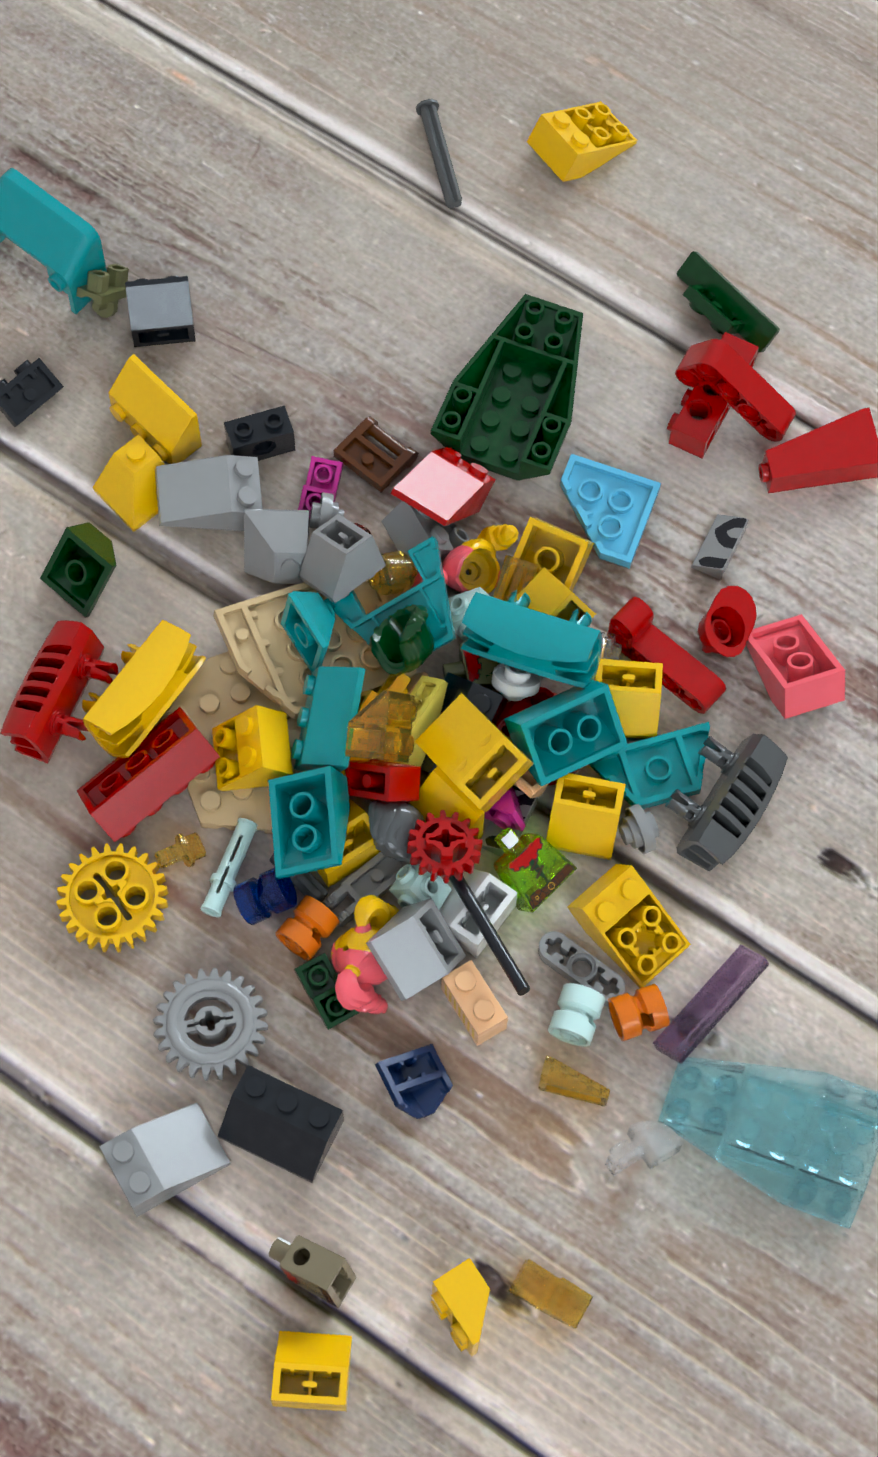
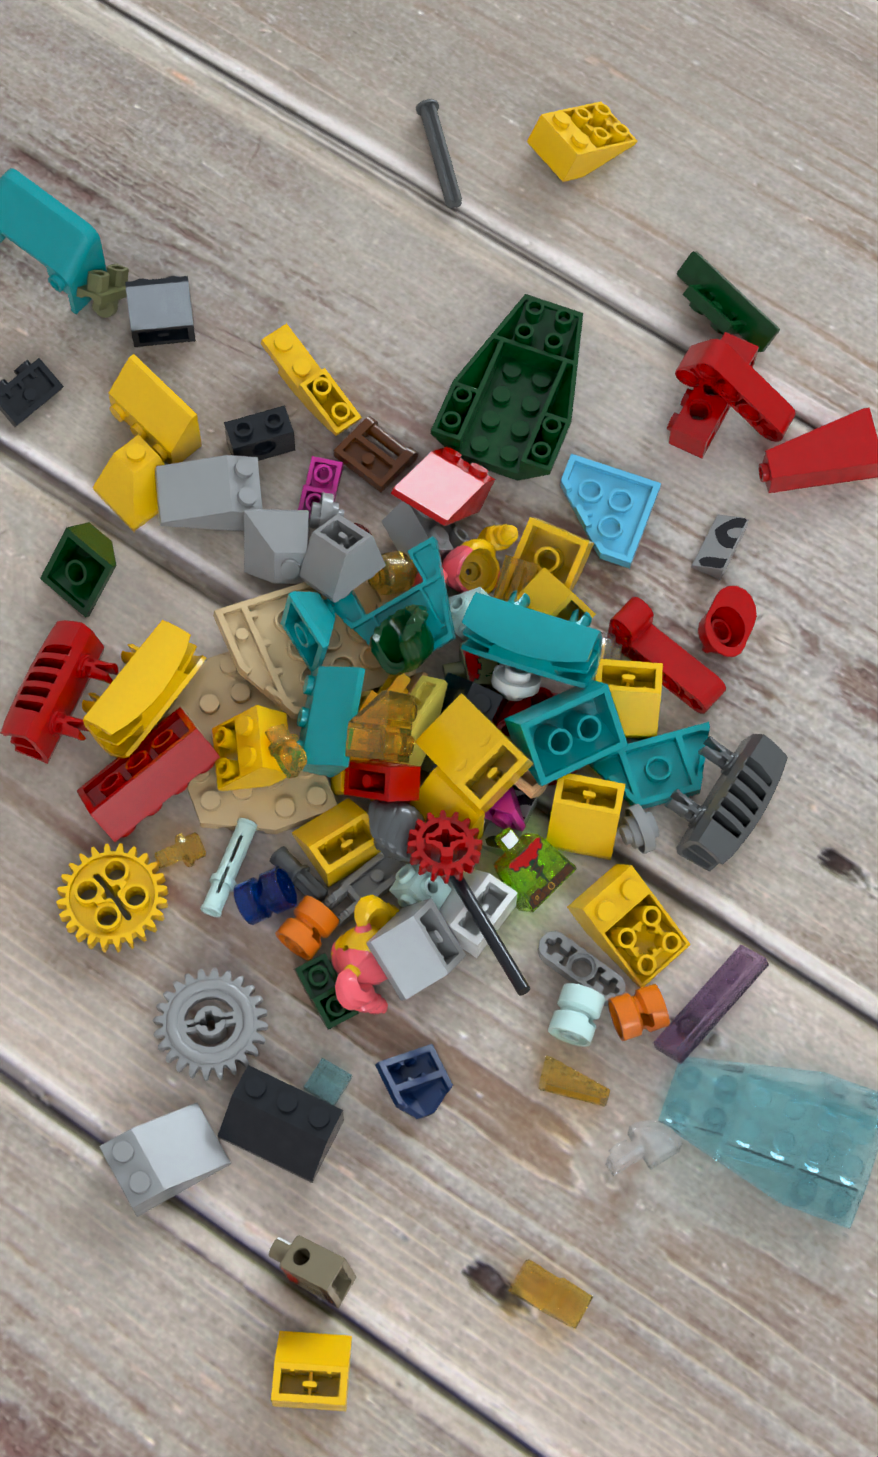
teal slope [268,766,350,879] -> none
yellow slope [430,1258,490,1357] -> none
light nougat brick [441,960,508,1046] -> none
coral slope [746,614,845,719] -> none
none -> yellow slope [261,323,362,436]
none -> clear yellow piece [265,724,307,779]
none -> clear light blue tile [304,1058,352,1106]

